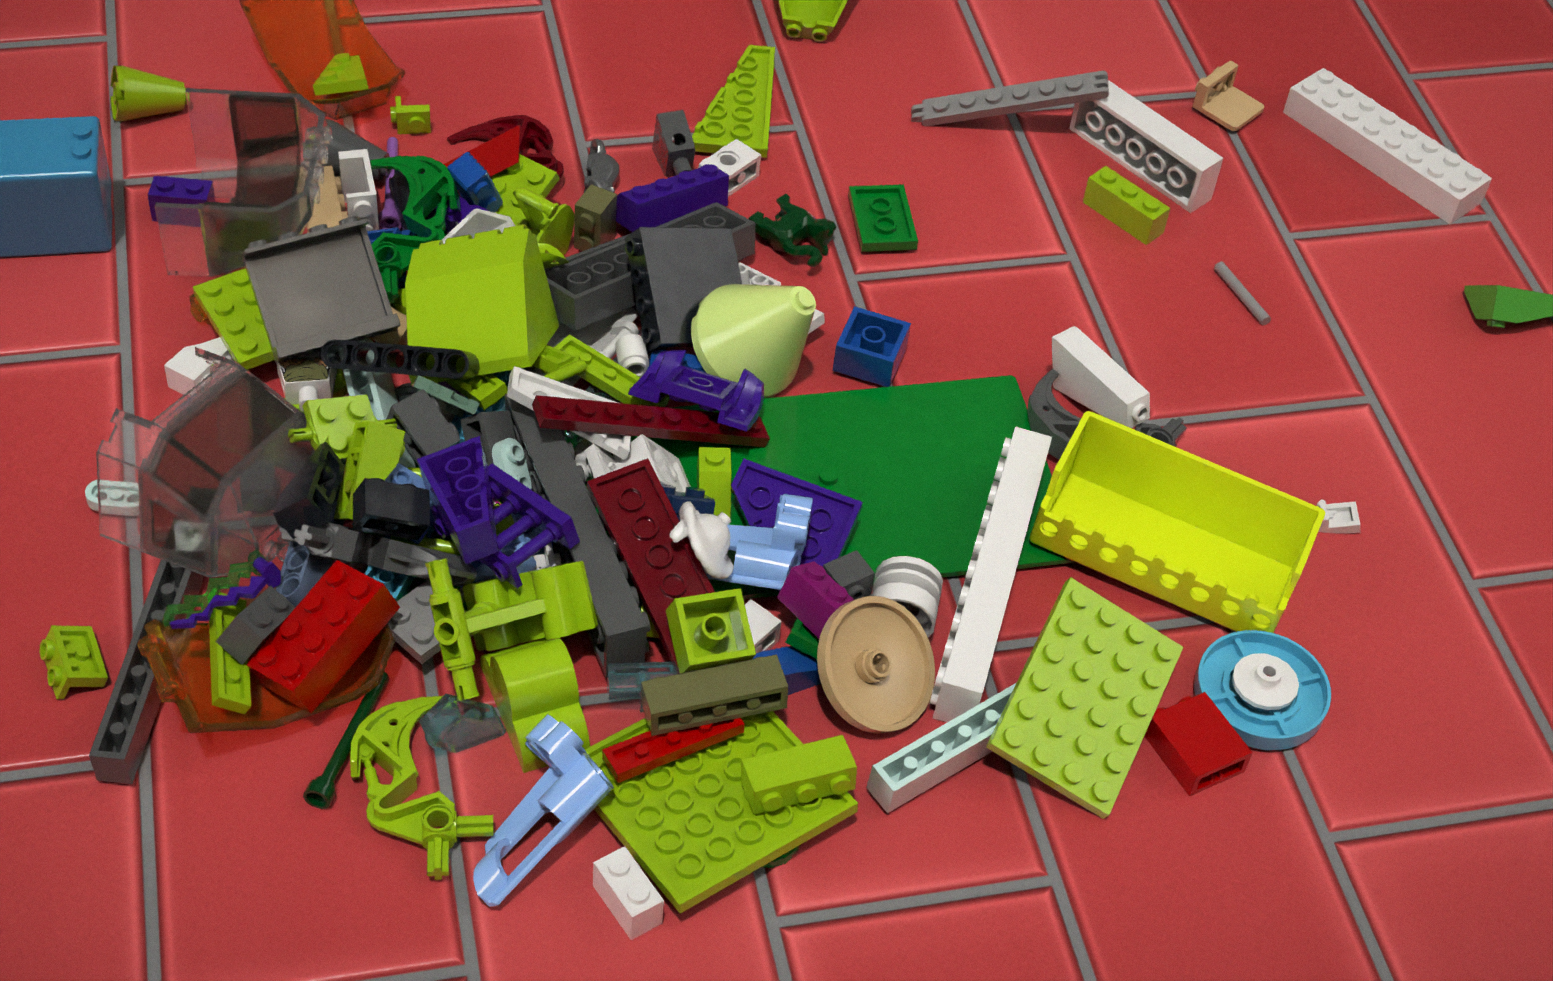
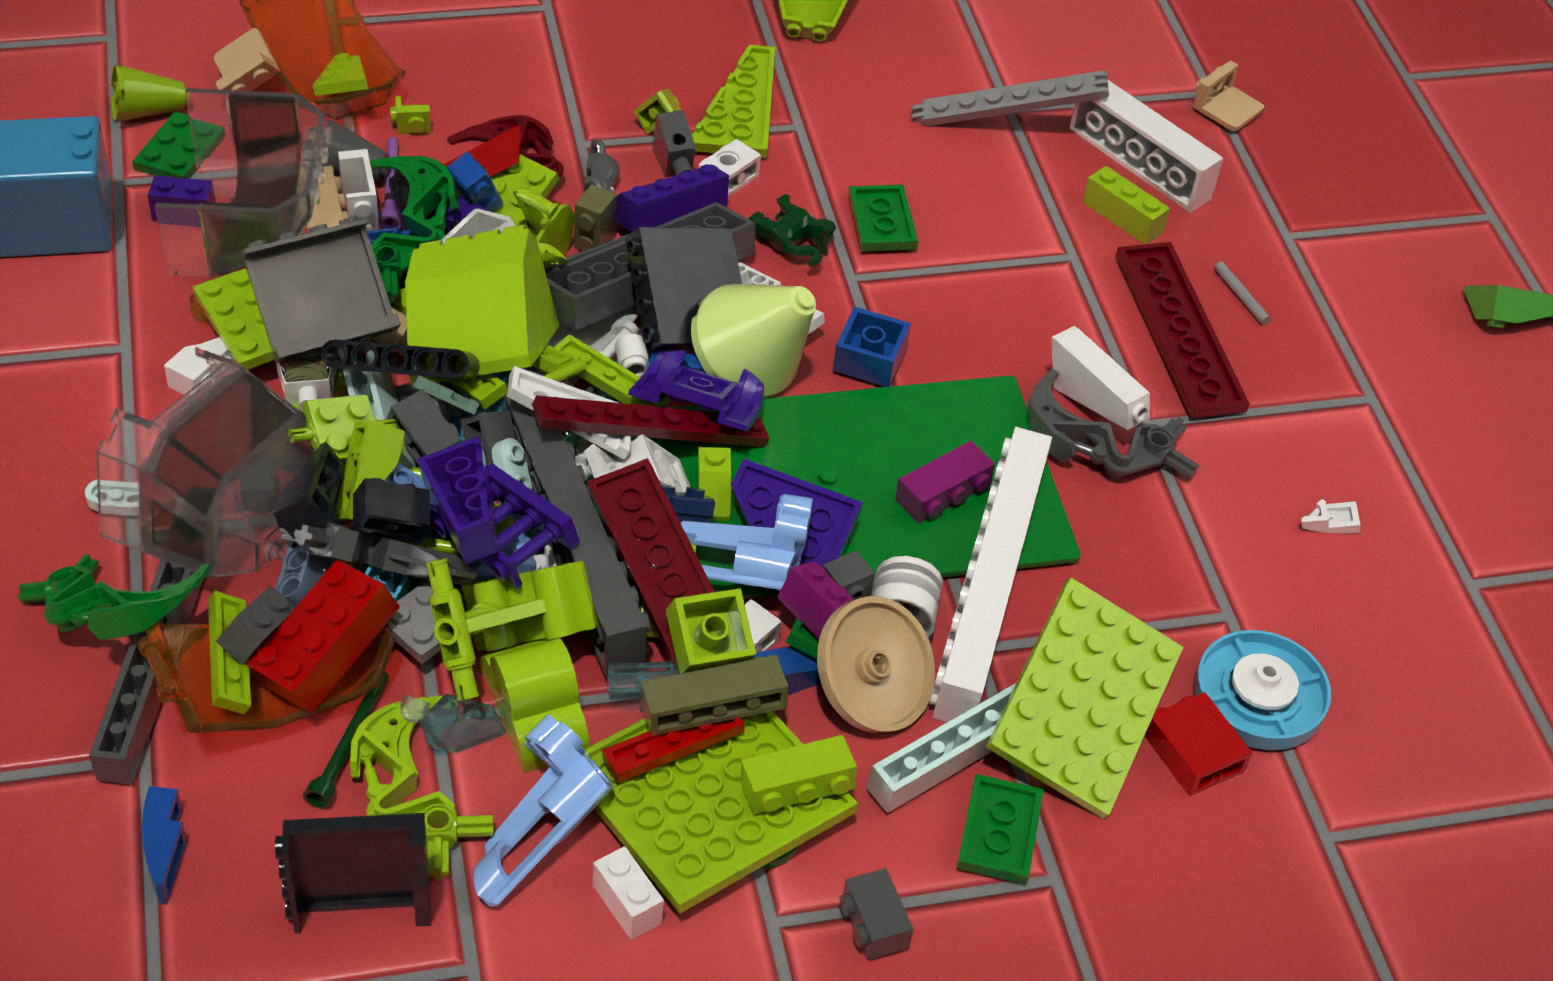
lime bracket [39,625,108,699] -> none
piece [162,549,281,629] -> none
white piece [670,501,734,579] -> none
neon yellow container [1030,411,1325,633] -> none
white brick [1283,68,1492,224] -> none
none -> green piece [18,554,212,640]
none -> green plate [132,111,226,179]
none -> blue slope [142,786,187,905]
none -> tan bracket [214,28,281,101]
none -> black panel [275,813,431,934]
none -> clear hinge [400,695,431,722]
none -> lime slope [633,88,682,134]
none -> dark grey brick [839,868,914,960]
none -> magenta brick [895,440,995,524]
none -> green plate [956,774,1044,884]
none -> dark red plate [1116,242,1250,418]

